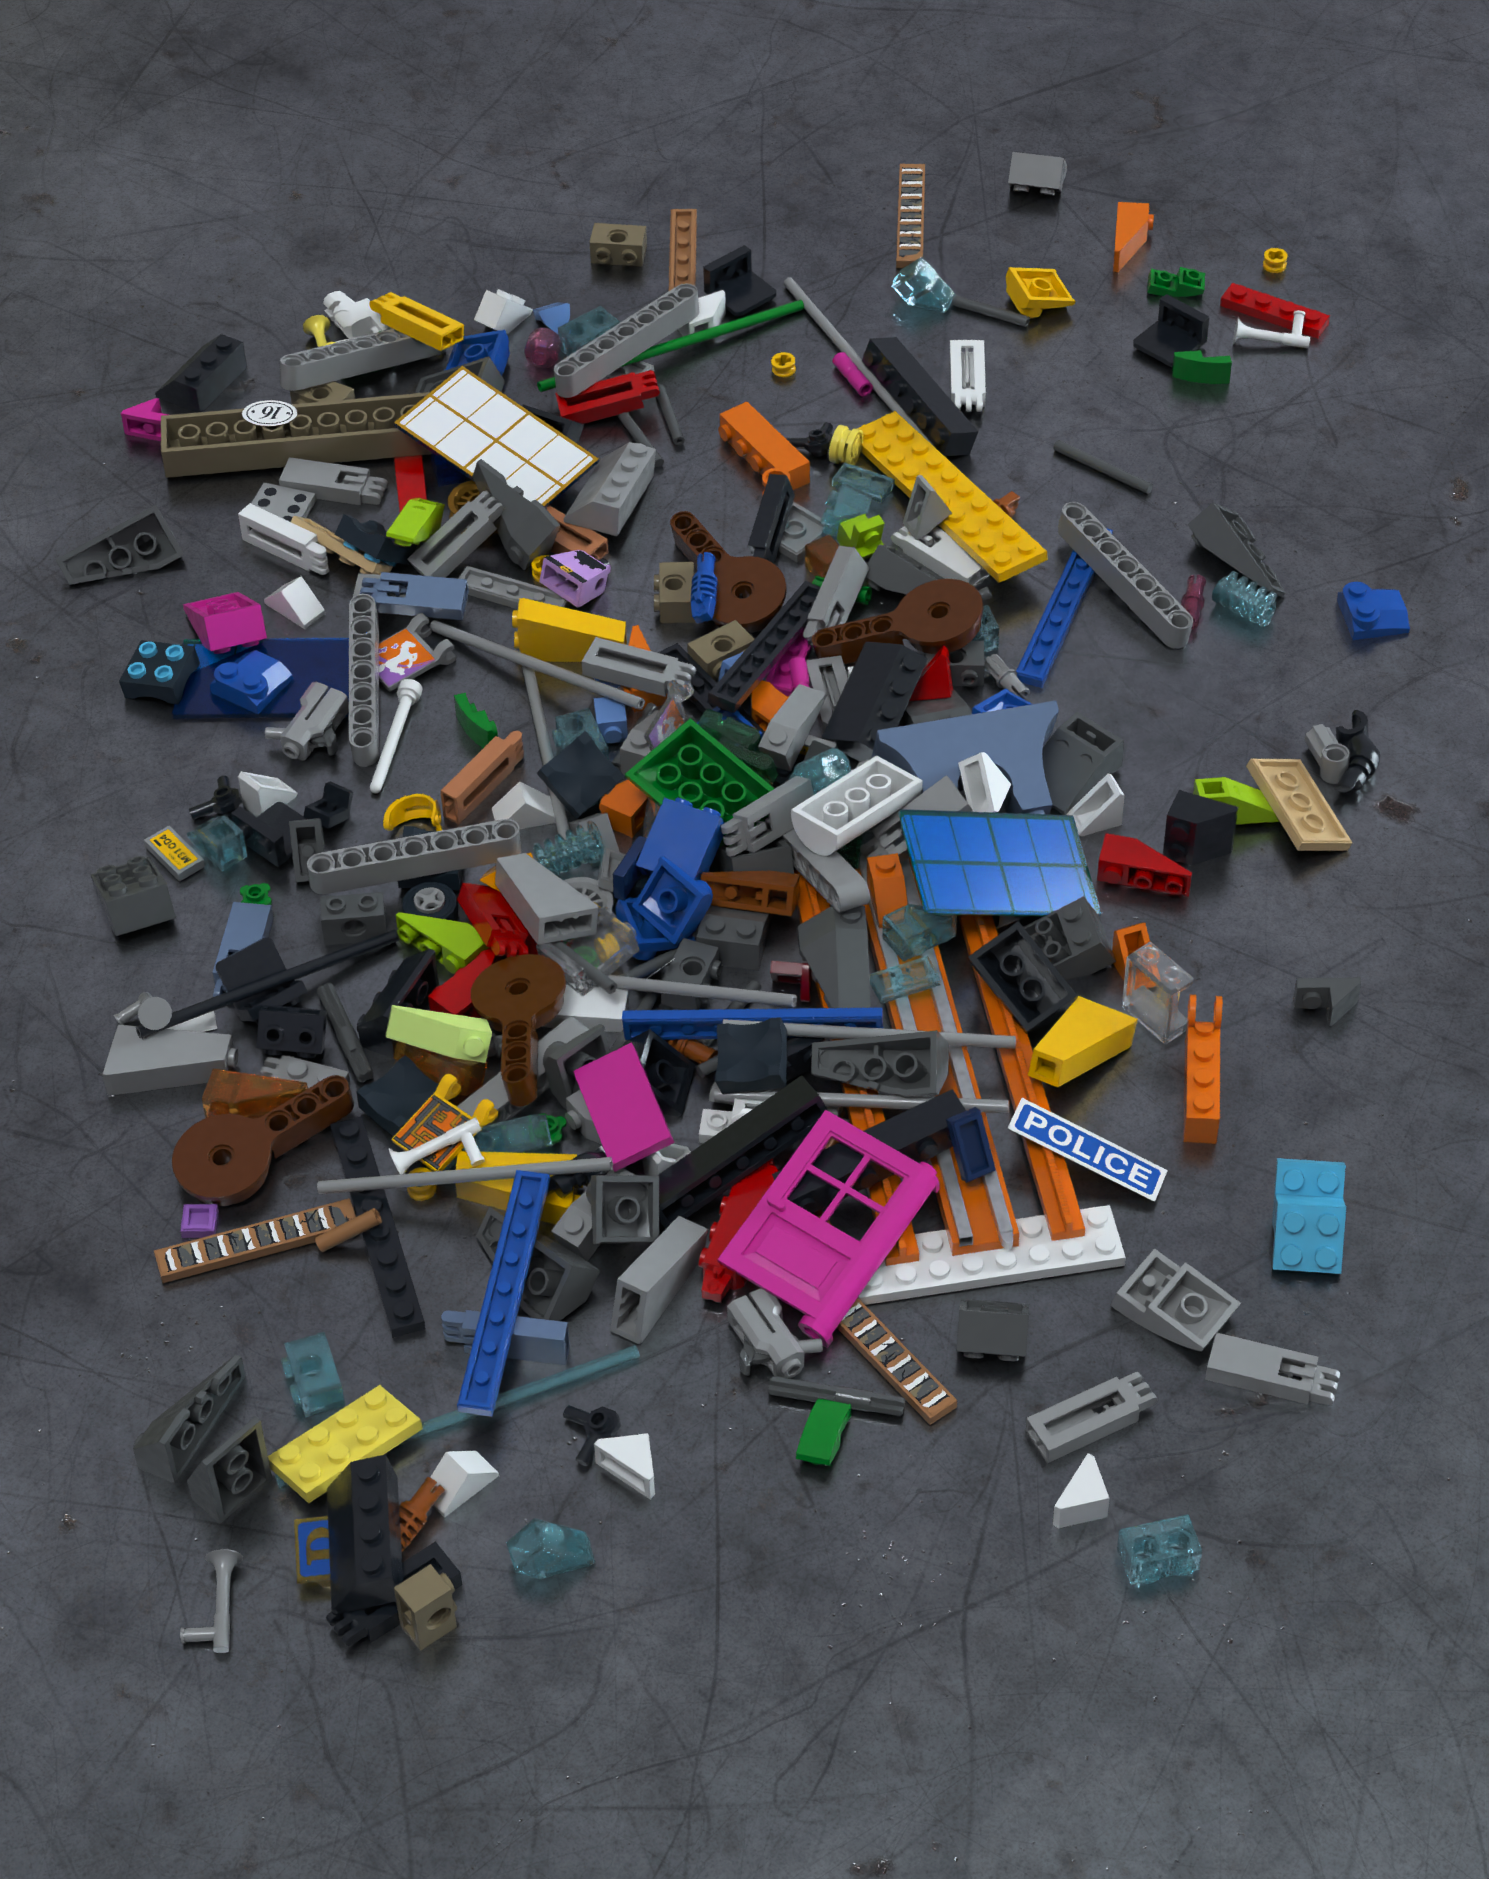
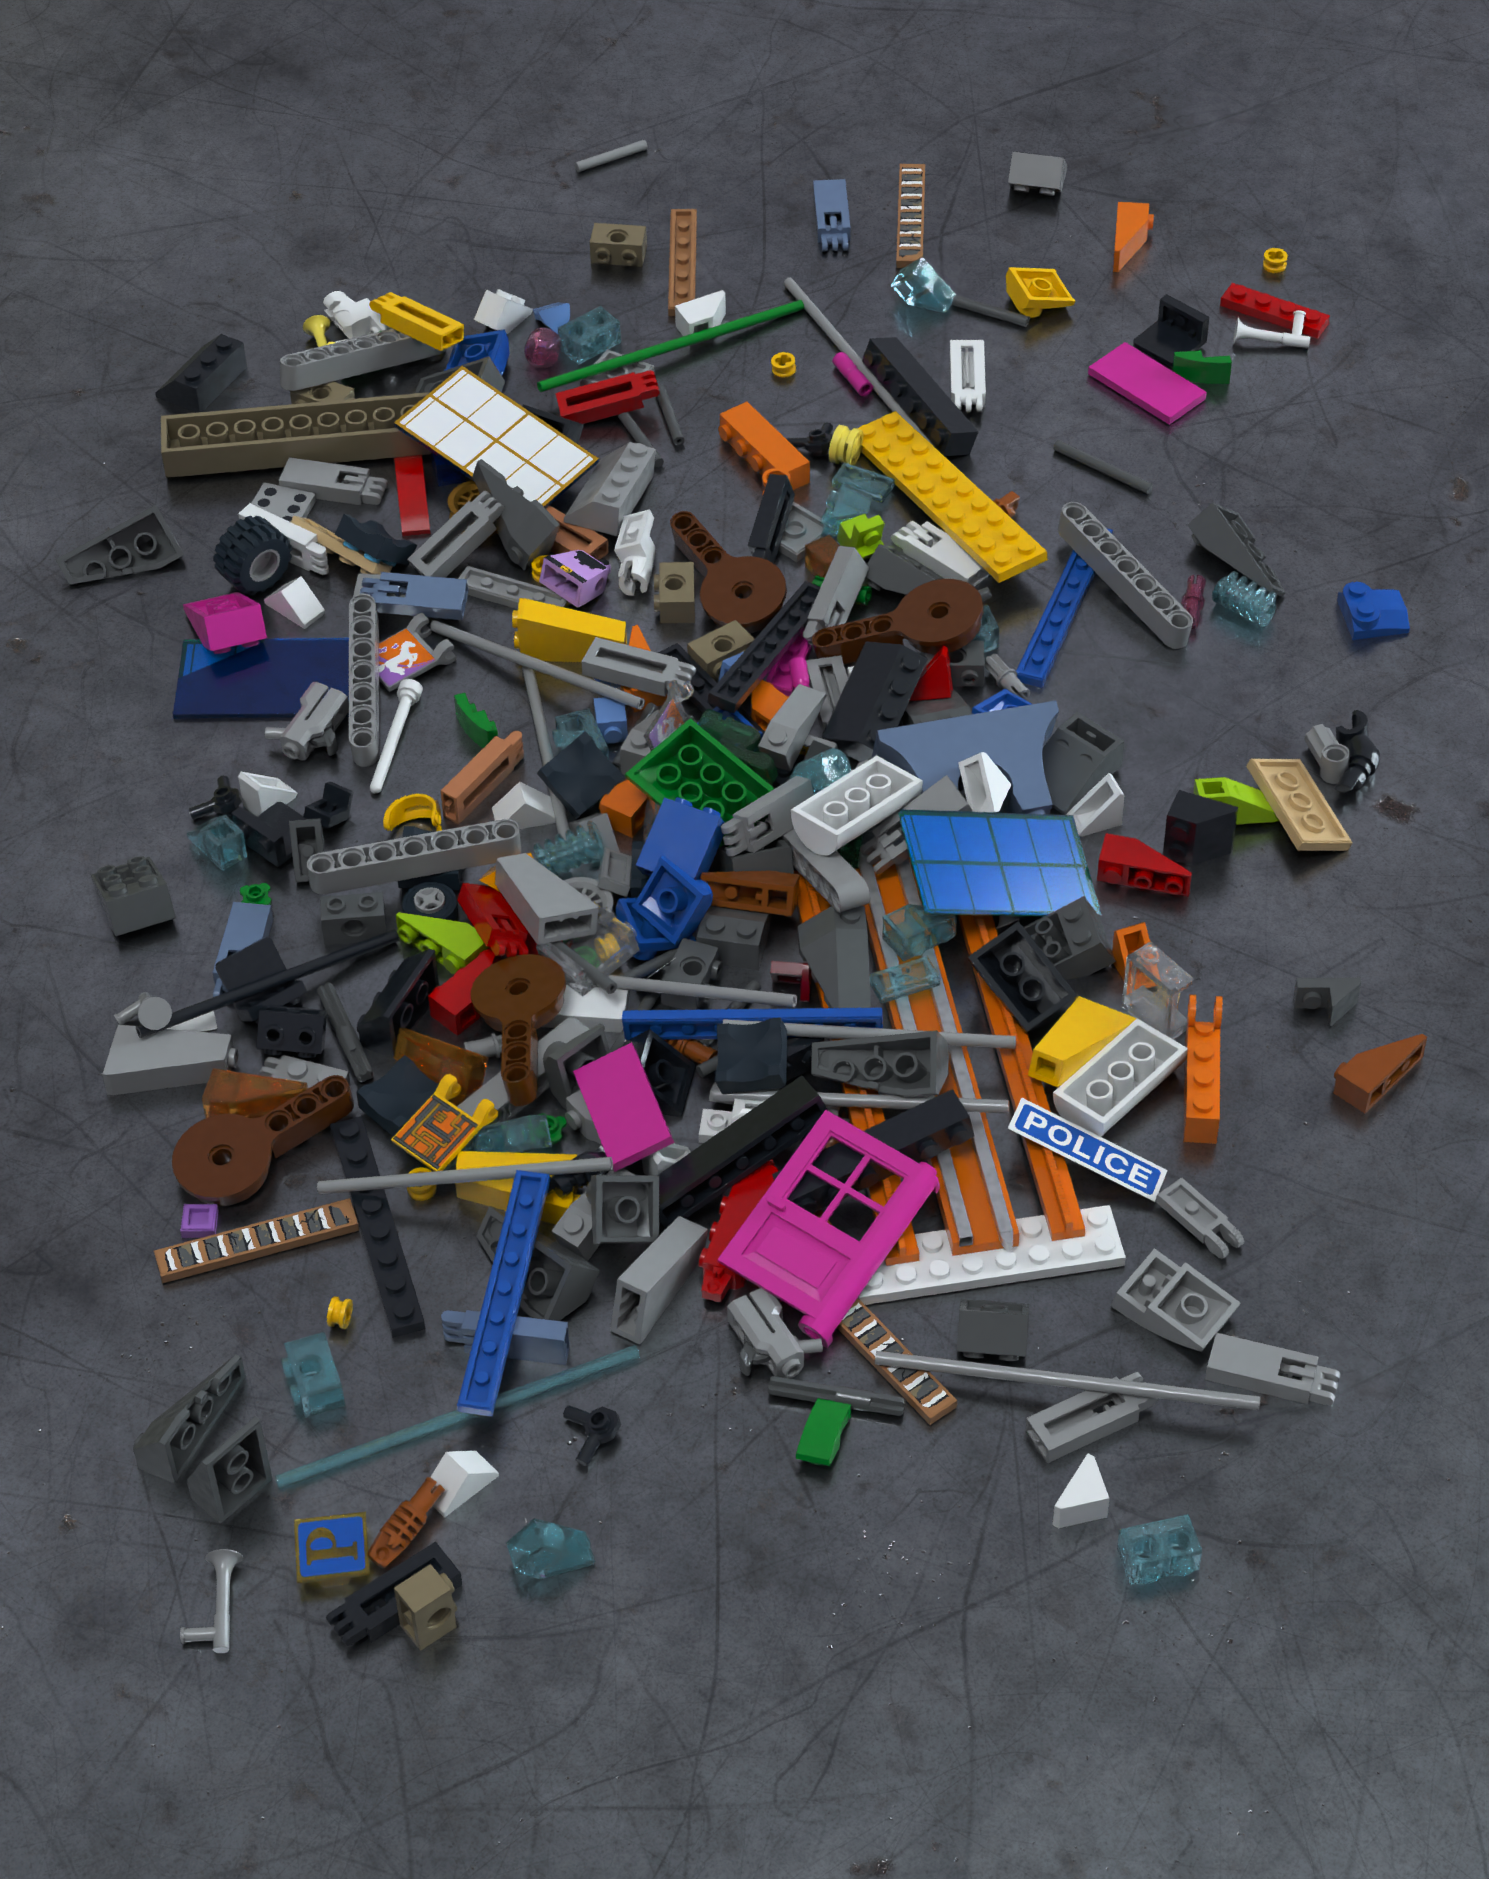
black brick [119,640,200,704] -> none
dark pink slope [121,398,168,441] -> none
tile [144,826,205,882] -> none
blue slope [209,650,293,714] -> none
white sticker [242,400,297,426] -> none
light yellow plate [268,1385,423,1503] -> none
medium nougat piece [315,1208,382,1252] -> none
black slope [327,1455,403,1615] -> none
yellowish green slope [385,1005,492,1063] -> none
lime slope [386,498,445,546] -> none
white piece [389,1117,485,1174] -> none
light grey beam [554,284,699,398] -> none
white slope [594,1433,655,1500] -> none
dark blue tile [613,836,647,900] -> none
blue hinge [690,552,718,624] -> none
black bracket [703,245,776,316] -> none
orange slope [867,853,910,928] -> none
light grey slope [903,475,952,539] -> none
dark blue tile [946,1107,996,1183] -> none
green slope [1147,267,1205,297] -> none
medium azure bracket [1272,1158,1346,1274] -> none
none -> black wheel [213,515,292,595]
none -> yellow bush [327,1296,353,1330]
none -> light grey bar [575,140,648,172]
none -> white plate [614,509,656,596]
none -> sand blue hinge [813,179,851,252]
none -> light grey piece [875,1351,1260,1411]
none -> white brick [1053,1018,1188,1137]
none -> dark pink tile [1088,342,1207,425]
none -> light grey hinge [1156,1178,1244,1259]
none -> dark orange slope [1333,1034,1427,1114]

